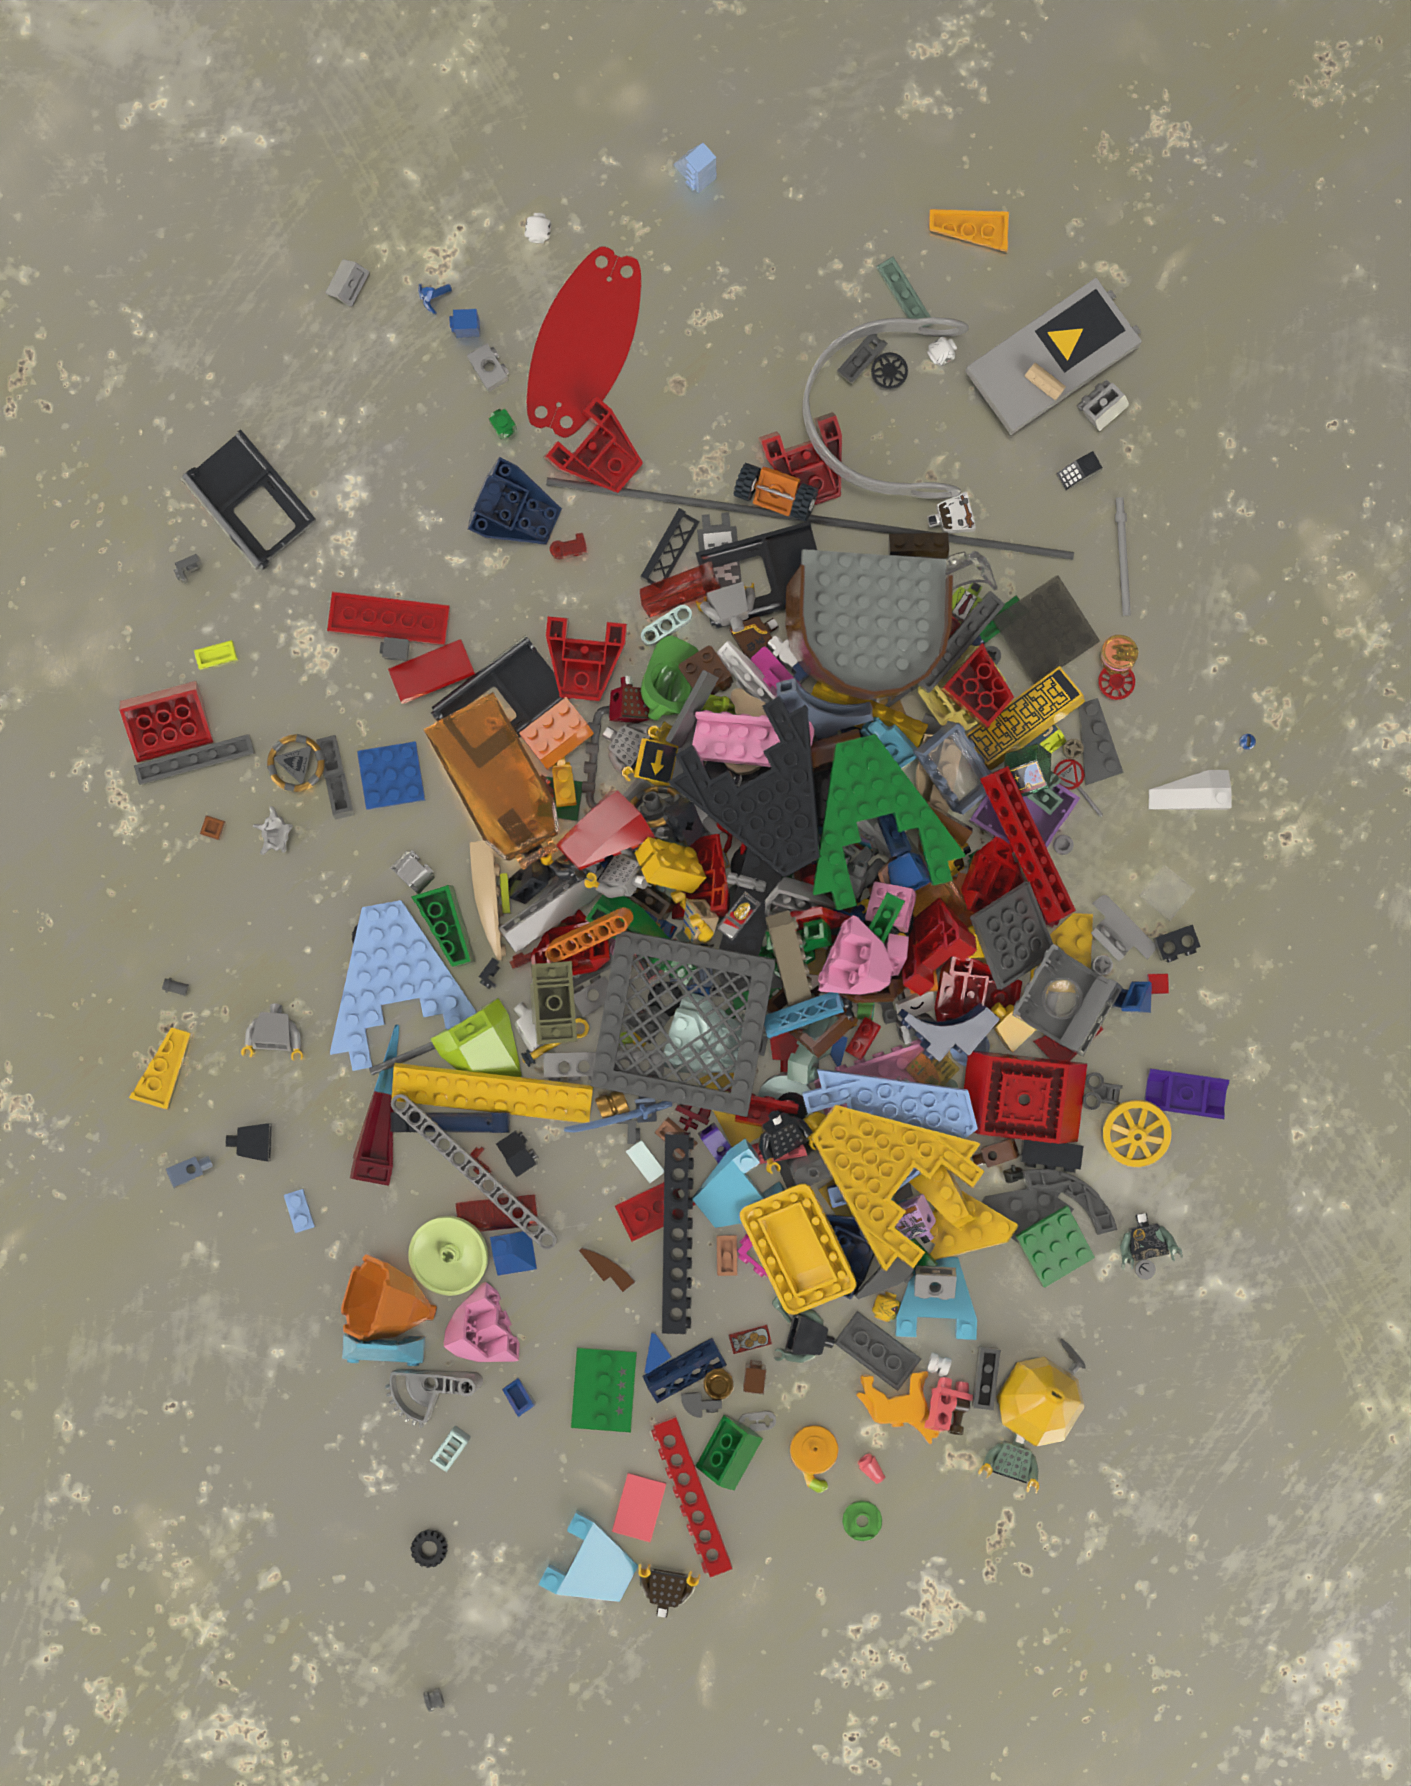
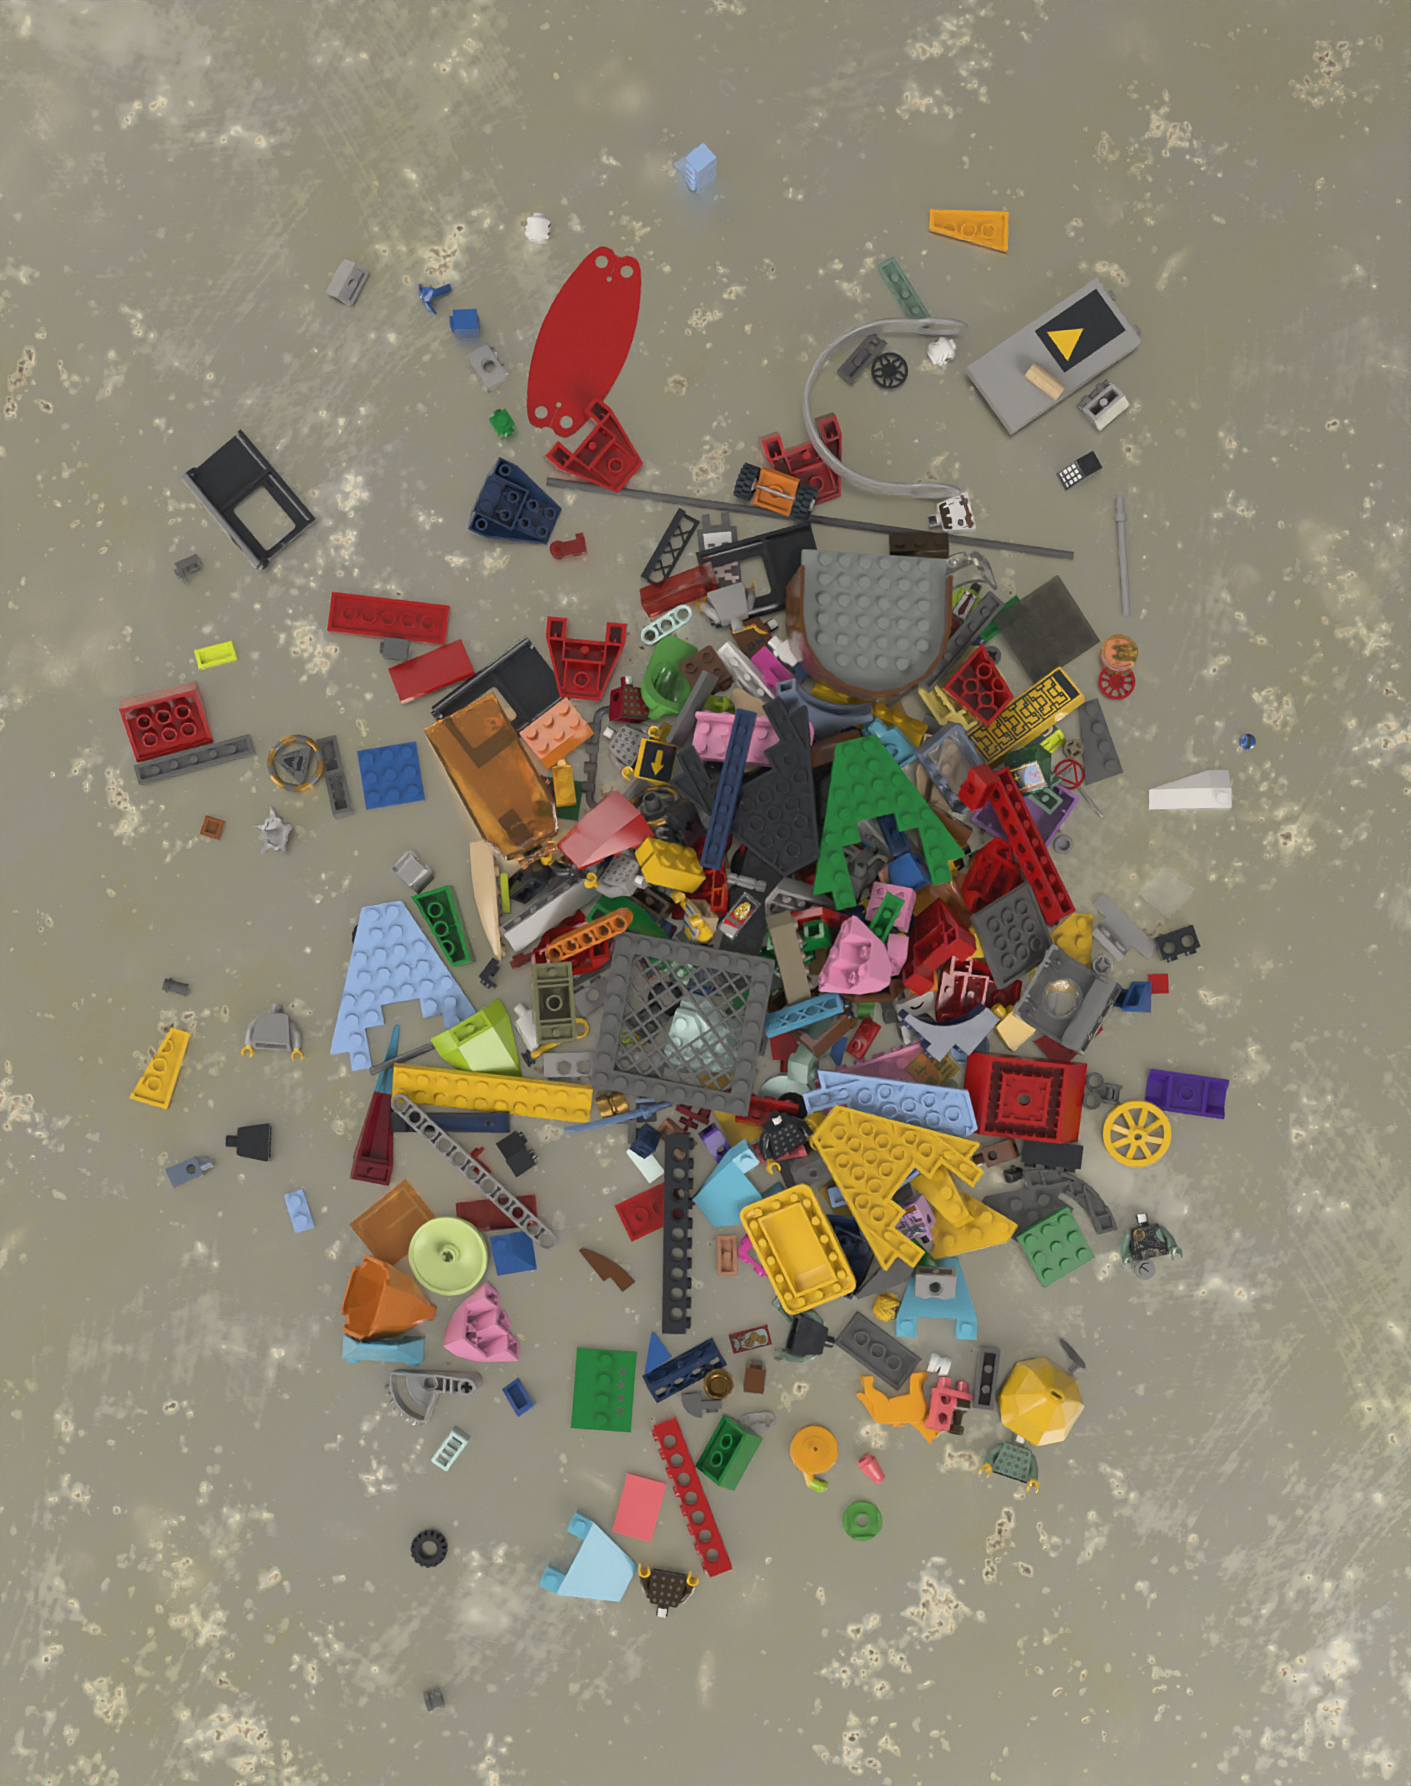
none -> clear orange piece [349,1179,436,1266]
none -> dark blue bracket [629,1123,662,1159]
none -> dark blue plate [700,708,758,870]
none -> red brick [957,763,1001,812]

